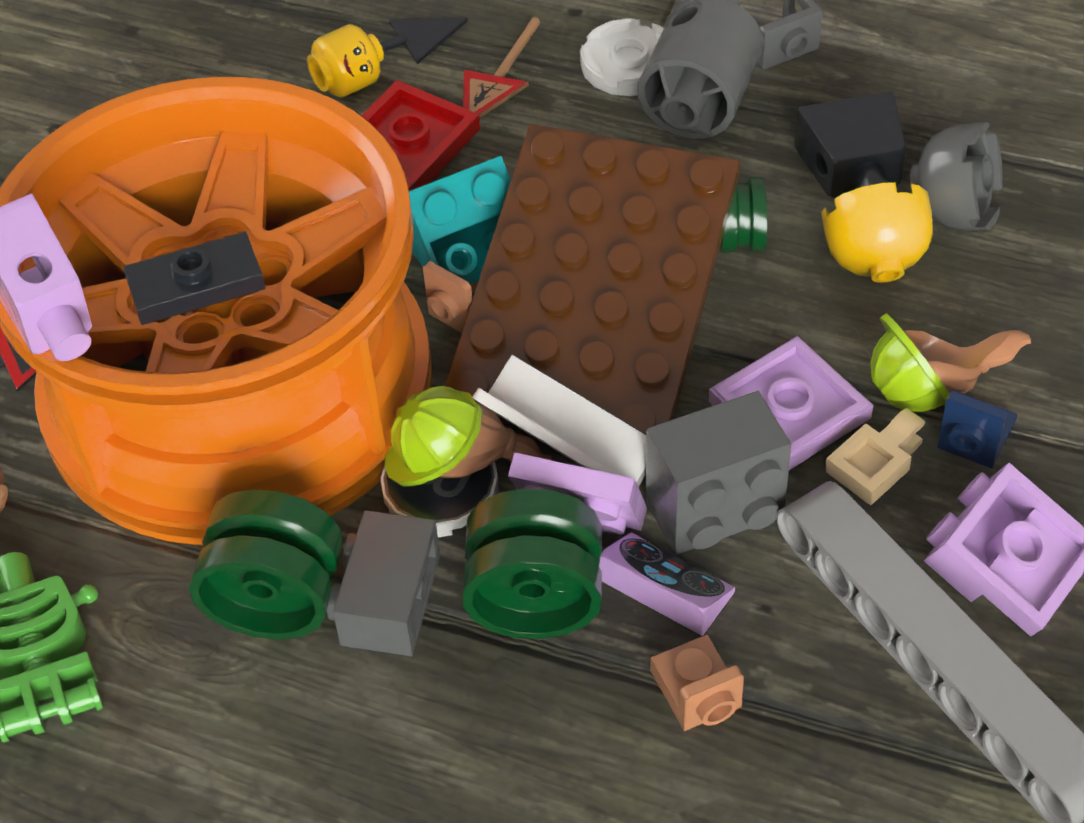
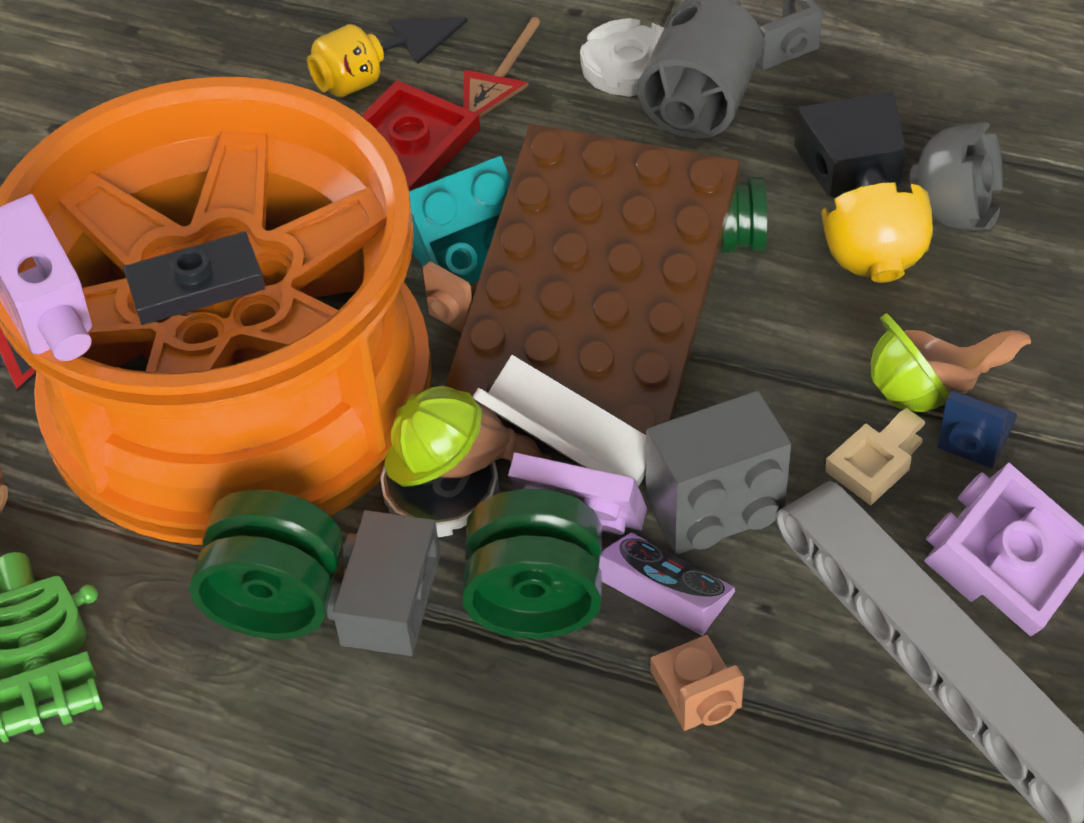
lavender plate [709,336,874,470] -> none

